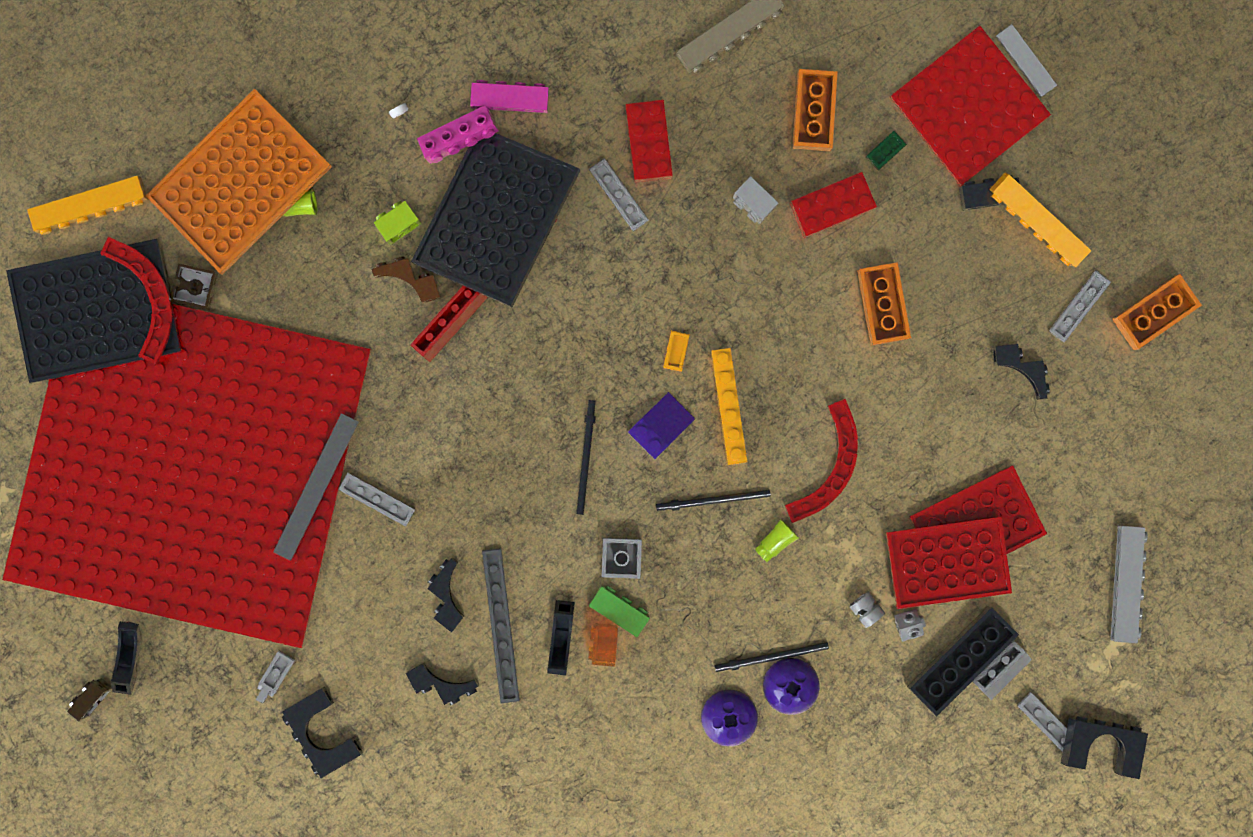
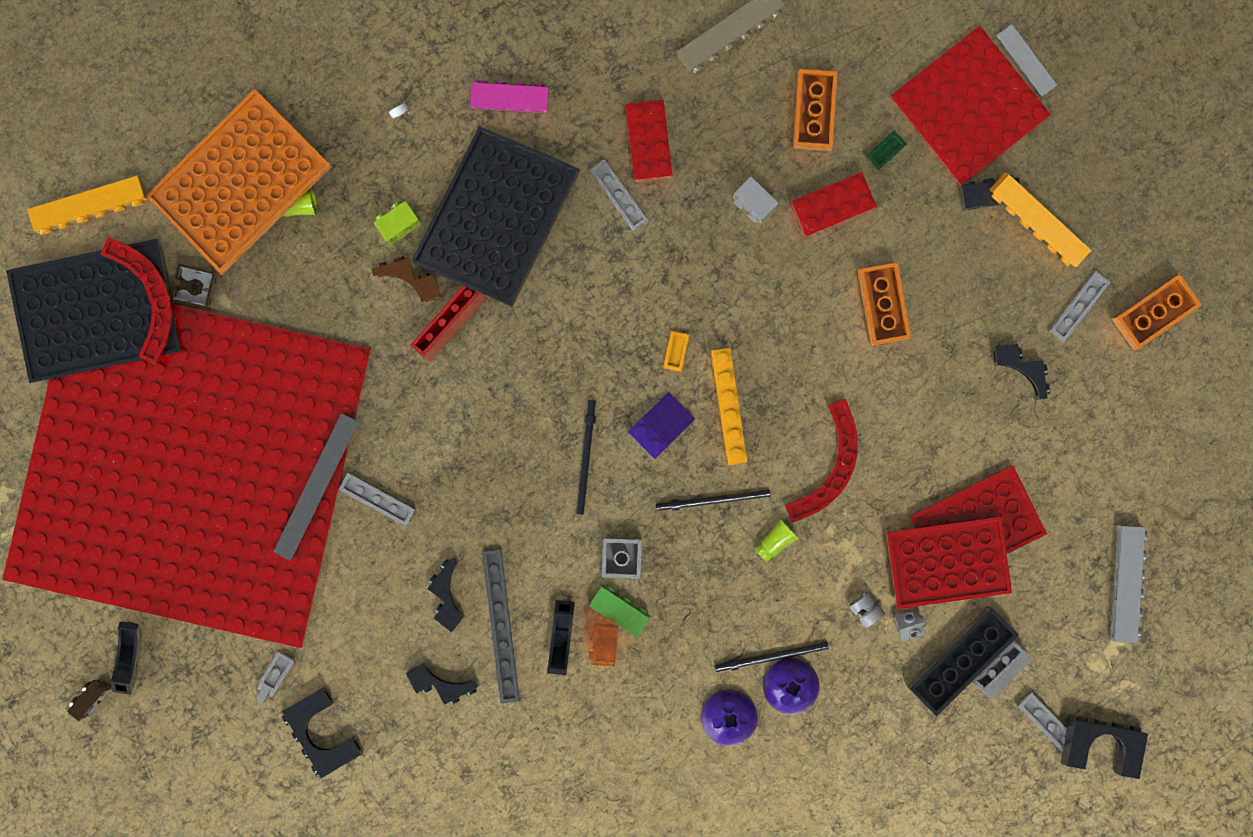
dark pink brick [417,105,499,164] -> none

